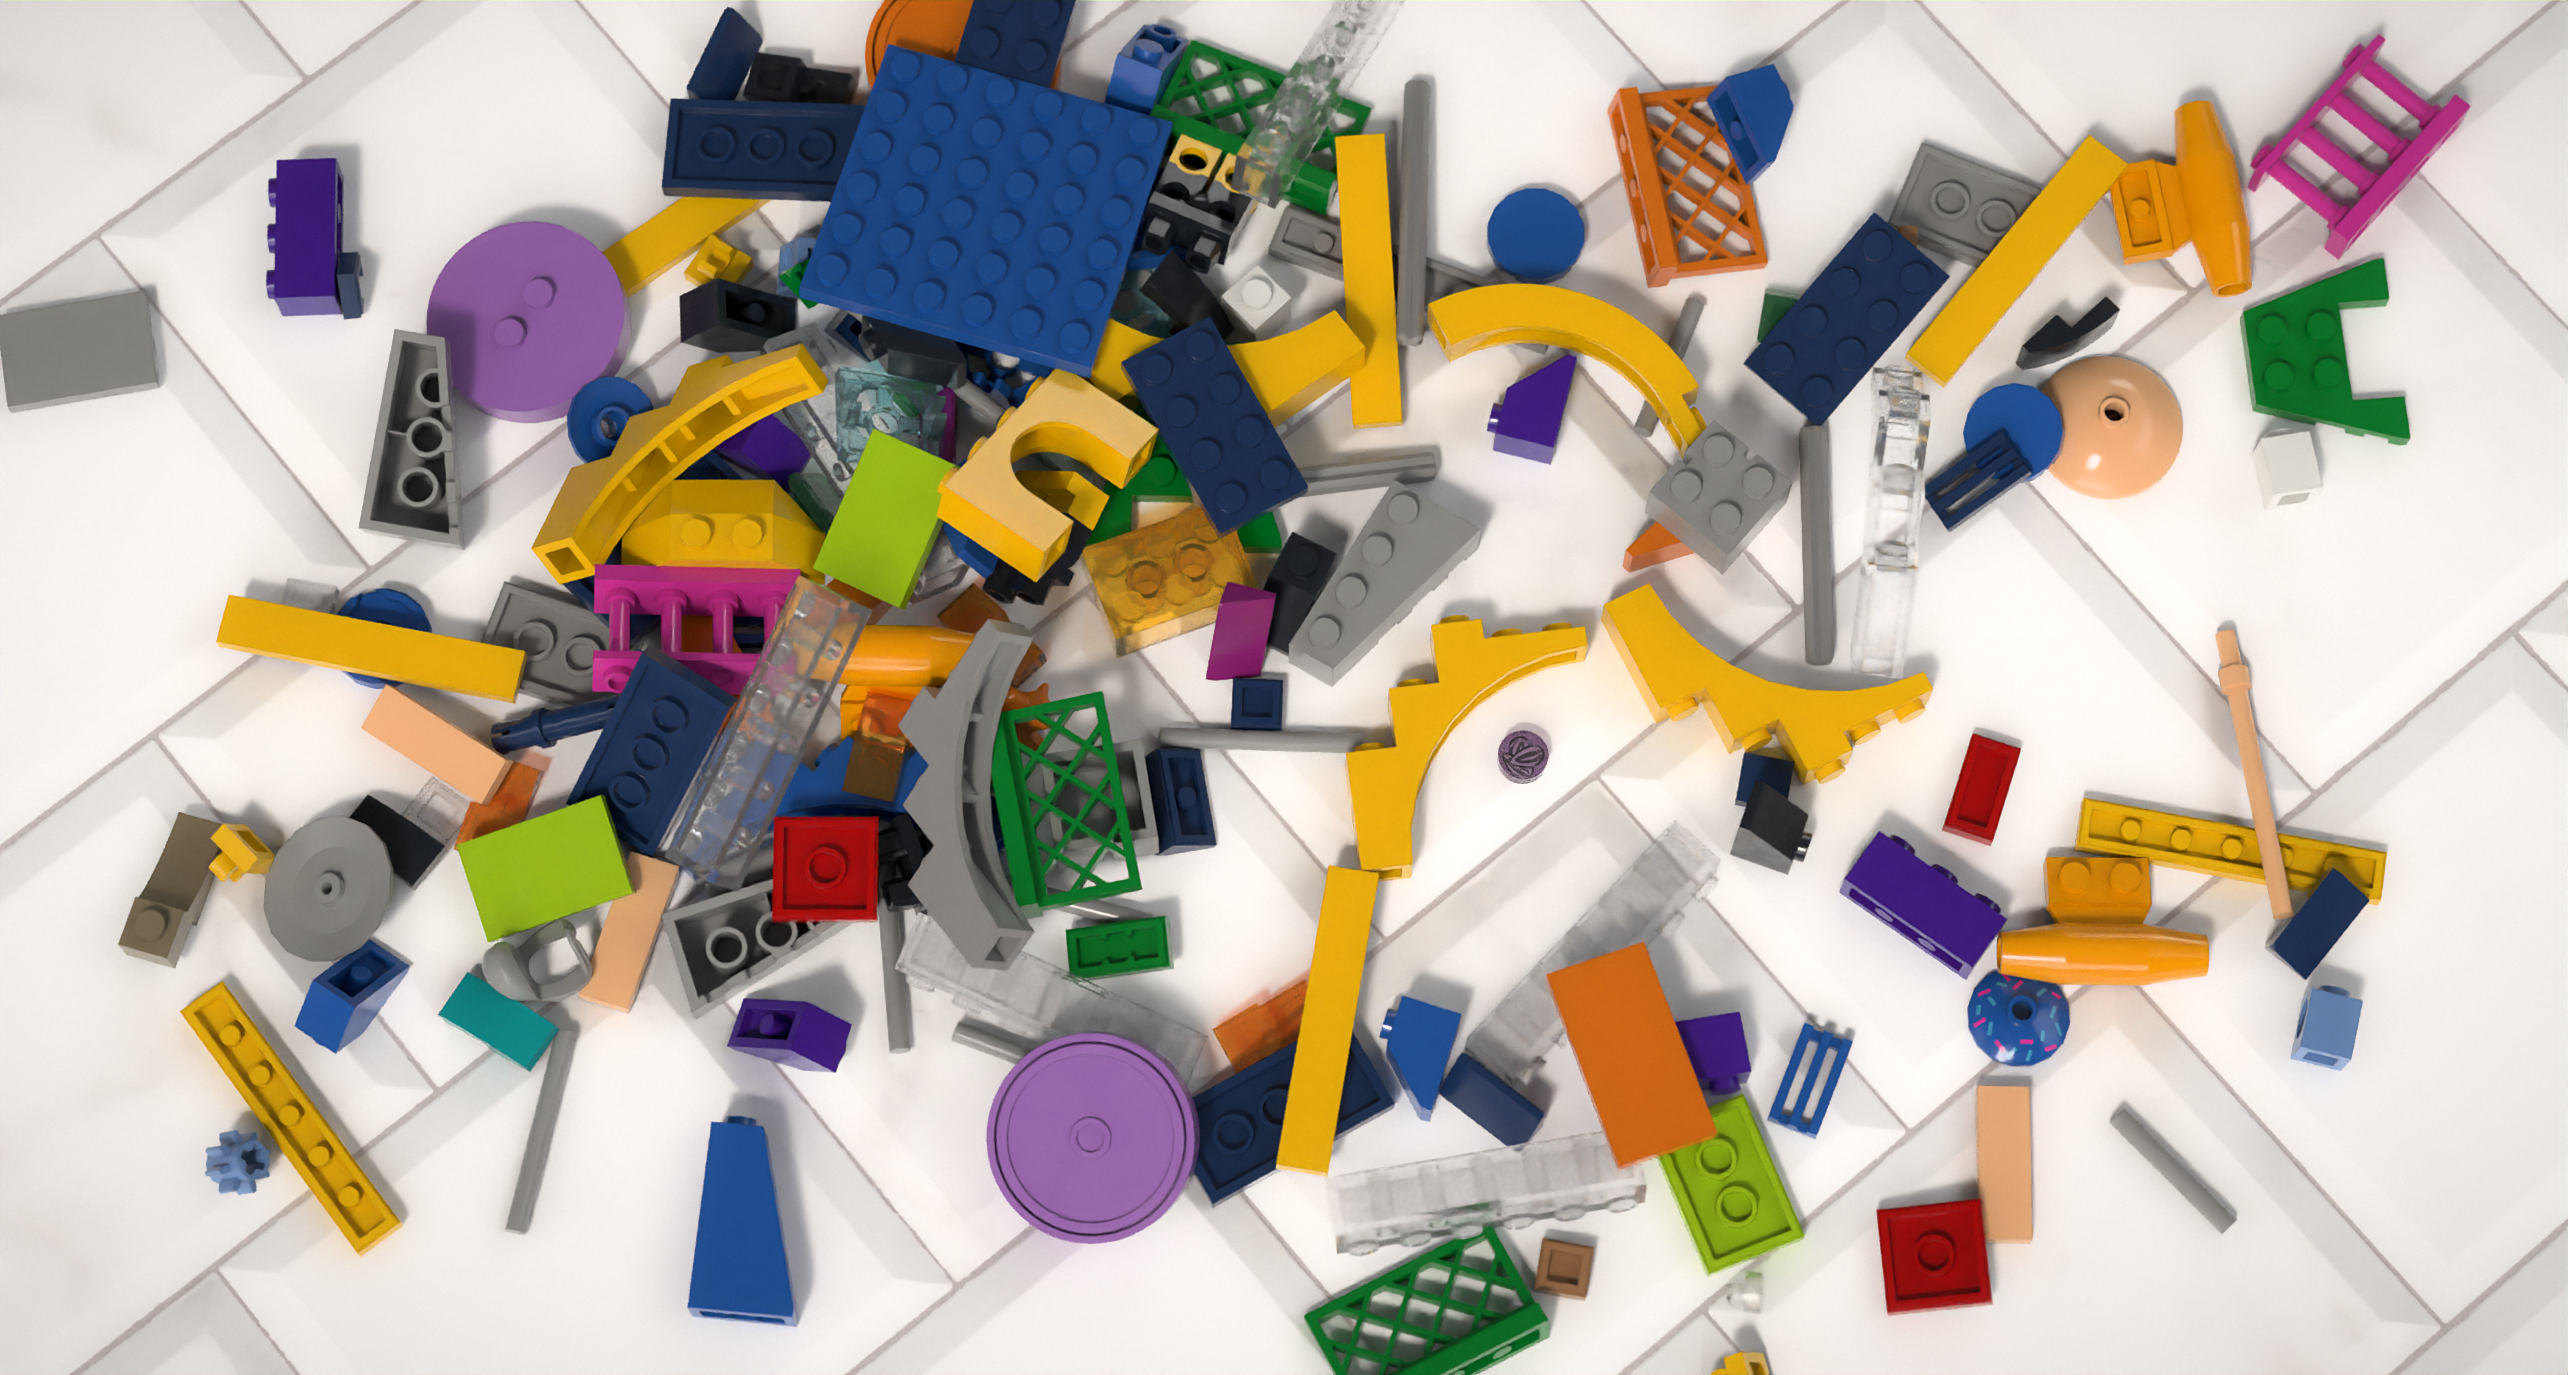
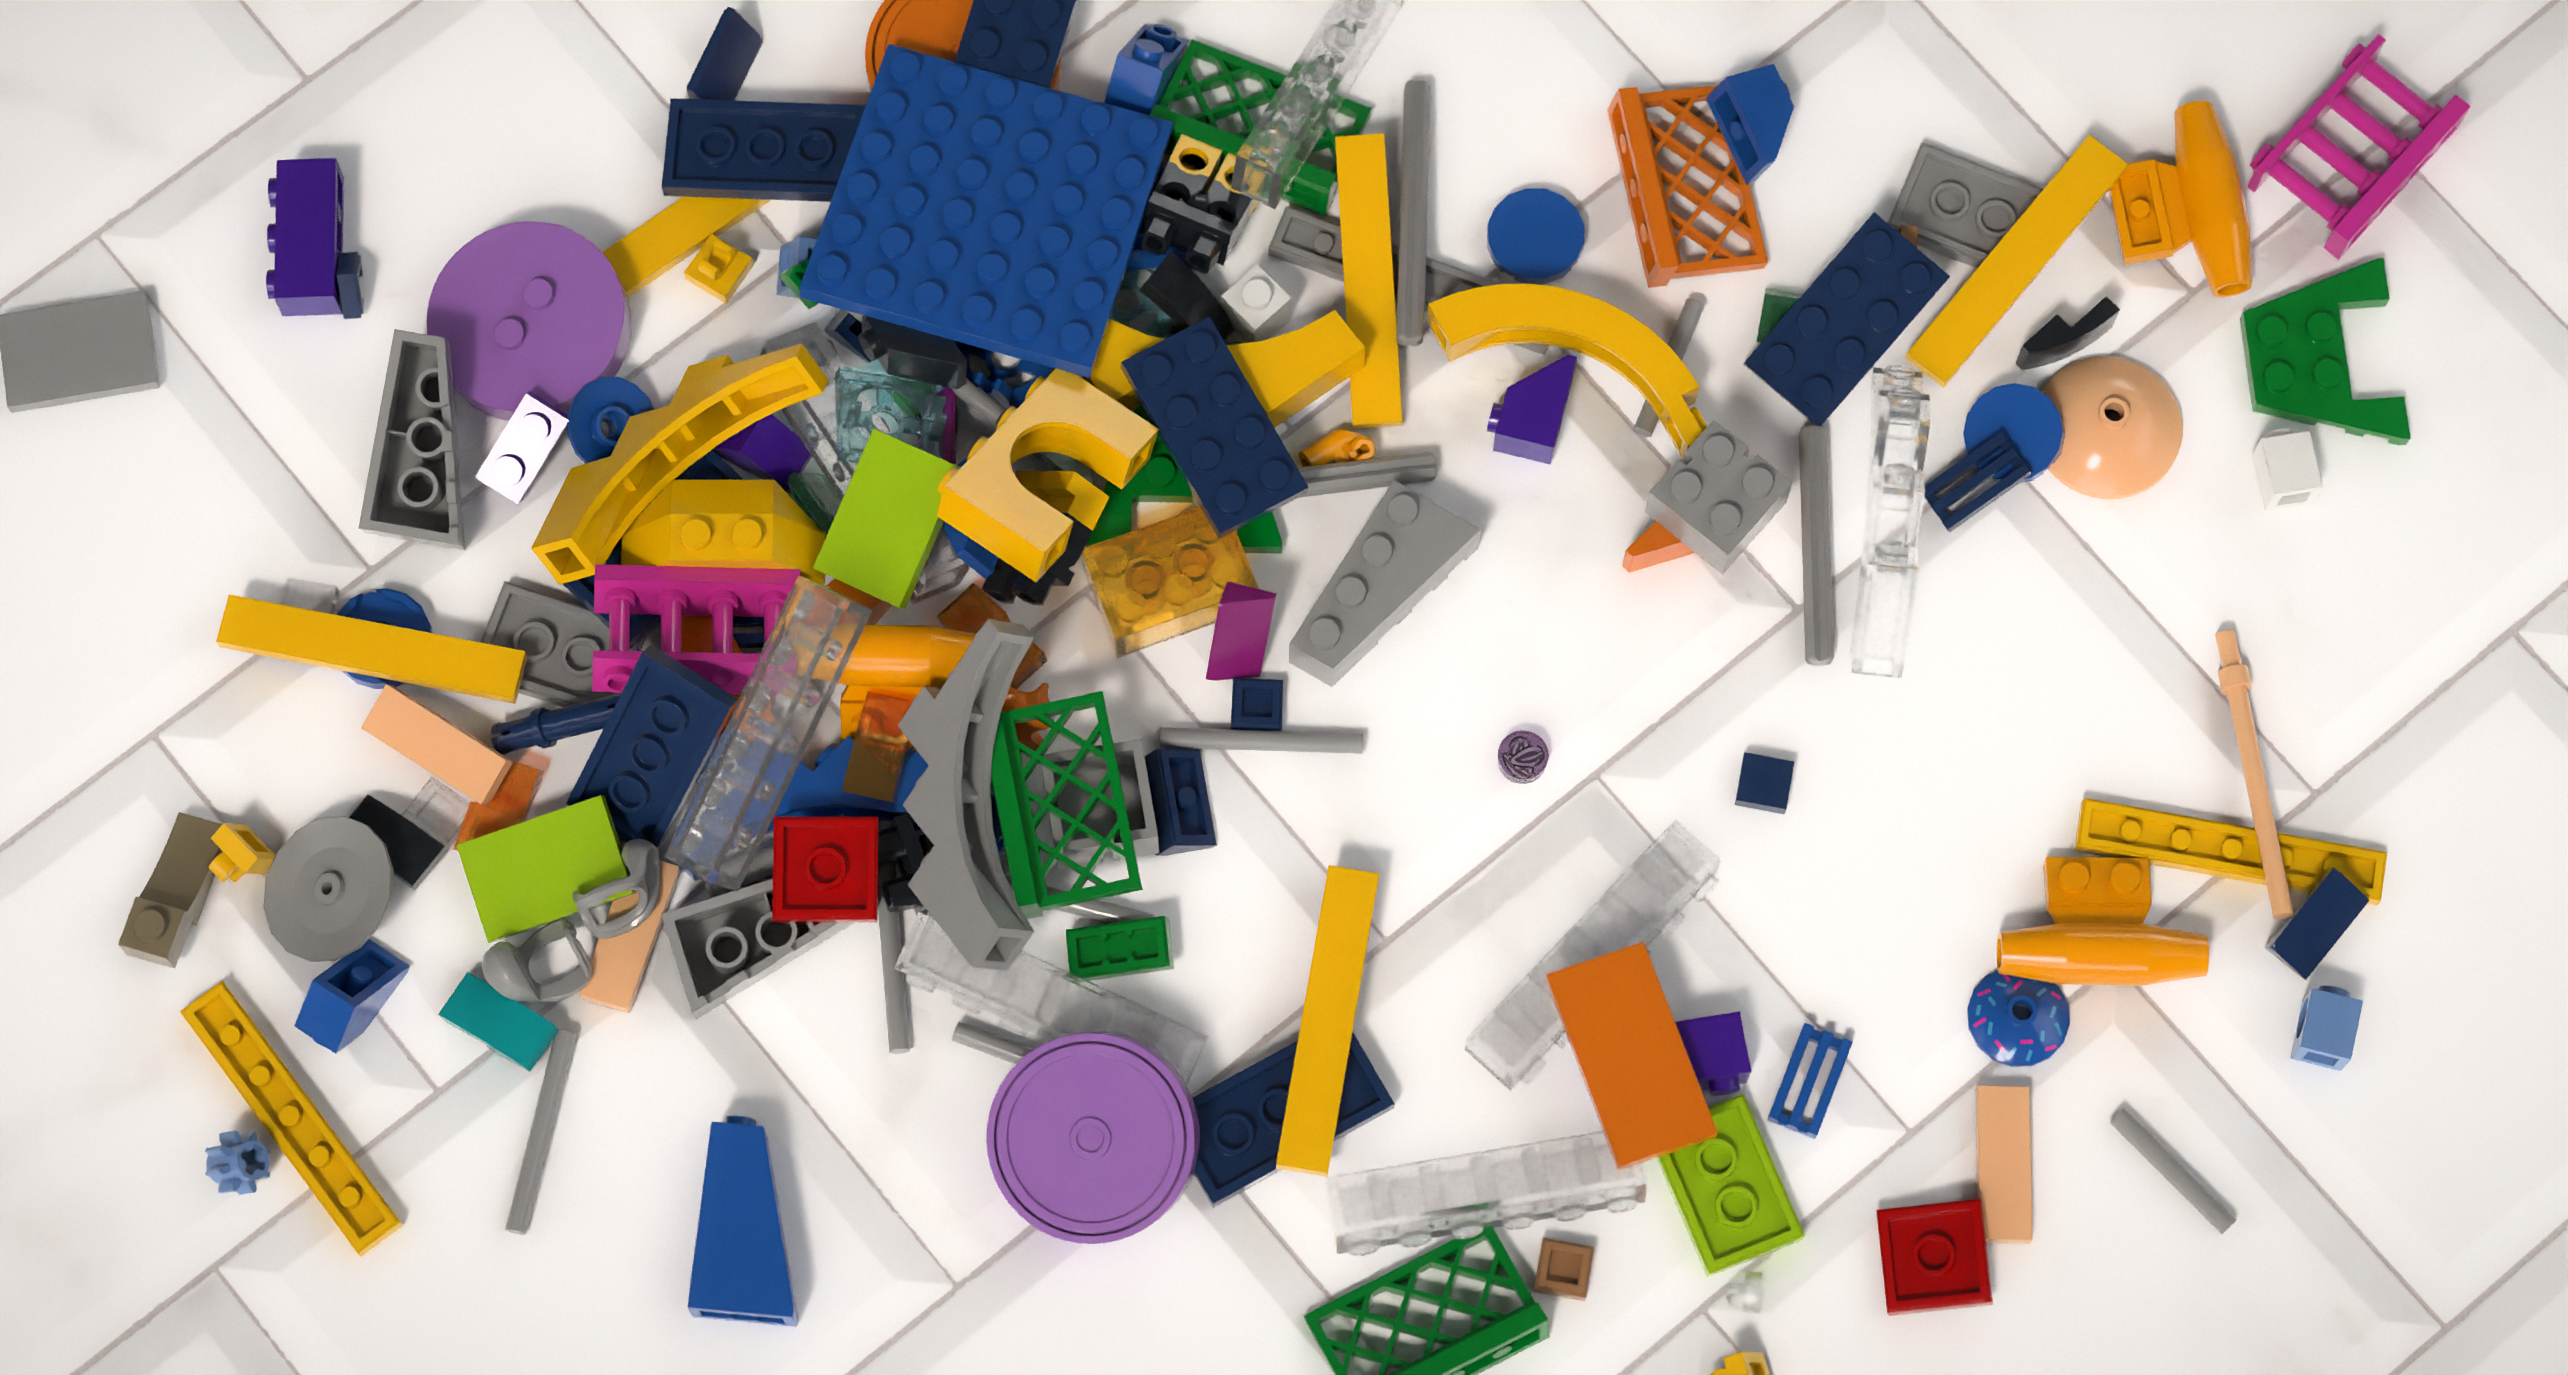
black slope [679,278,796,353] -> none
dark purple slope [727,998,852,1073] -> none
black slope [742,52,857,104] -> none
clear orange slope [1212,979,1308,1074] -> none
black slope [1263,532,1337,657] -> none
yellow arch [1345,615,1588,882] -> none
blue slope [1379,995,1462,1122] -> none
dark blue slope [1439,1052,1545,1154] -> none
yellow arch [1601,583,1933,785] -> none
black slope [1730,780,1813,875] -> none
dark purple brick [1839,831,2007,980] -> none
red tile [1942,733,2021,846] -> none
none -> plate [475,391,569,504]
none -> light grey piece [572,839,660,939]
none -> light orange arm [1298,429,1376,467]

